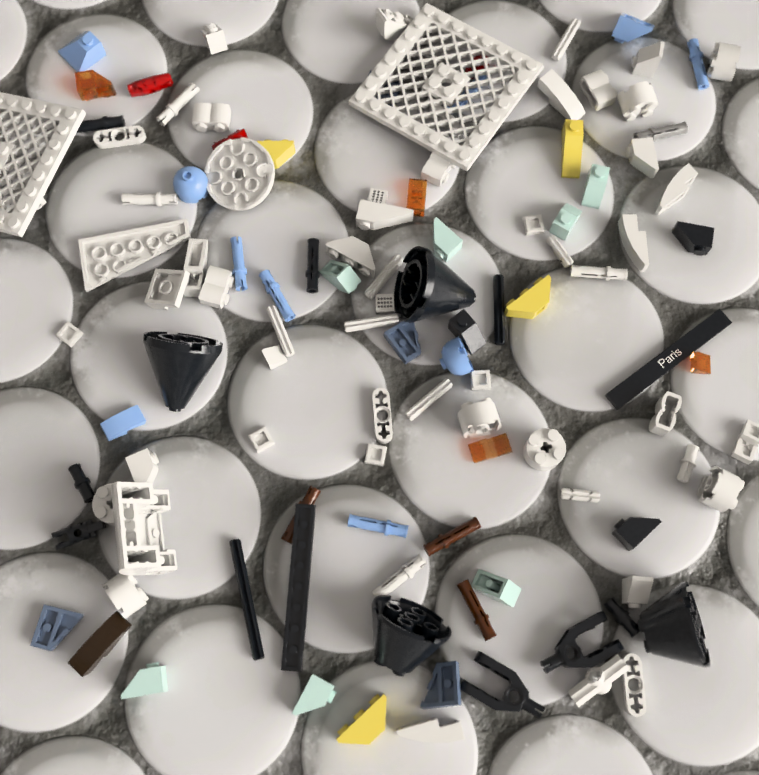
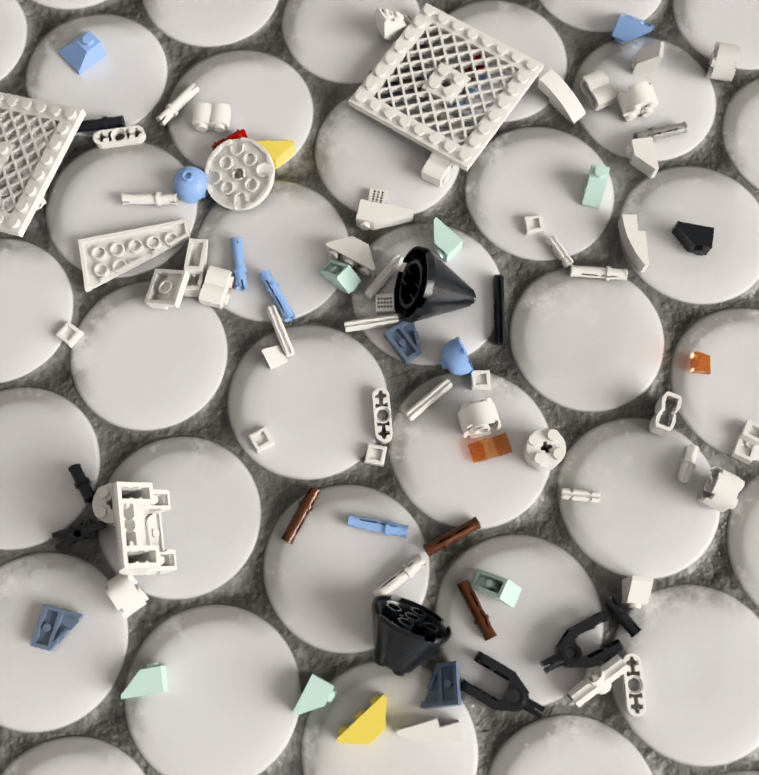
dark brown slope [68,611,132,677] -> none
clear orange slope [75,70,117,101] -> none
light blue slope [100,405,146,441] -> none
white slope [125,448,159,484] -> none
red hinge [127,73,173,97] -> none
black cone [143,331,223,412] -> none
white slope [201,23,227,54] -> none
black axle [229,539,264,661] -> none
black tile [281,504,316,672] -> none
black pin [305,238,320,293] -> none
clear orange slope [407,178,427,217] -> none
black slope [448,309,486,355] -> none
light yellow slope [504,274,551,319] -> none
light aqua slope [549,203,583,241] -> none
white axle [551,18,581,61] -> none
light yellow slope [561,119,583,179] -> none
black tile [605,309,732,410] -> none
black slope [612,517,662,551] -> none
black cone [638,581,711,668] -> none
white slope [655,163,698,216] -> none
light blue pin [687,38,709,90] -> none

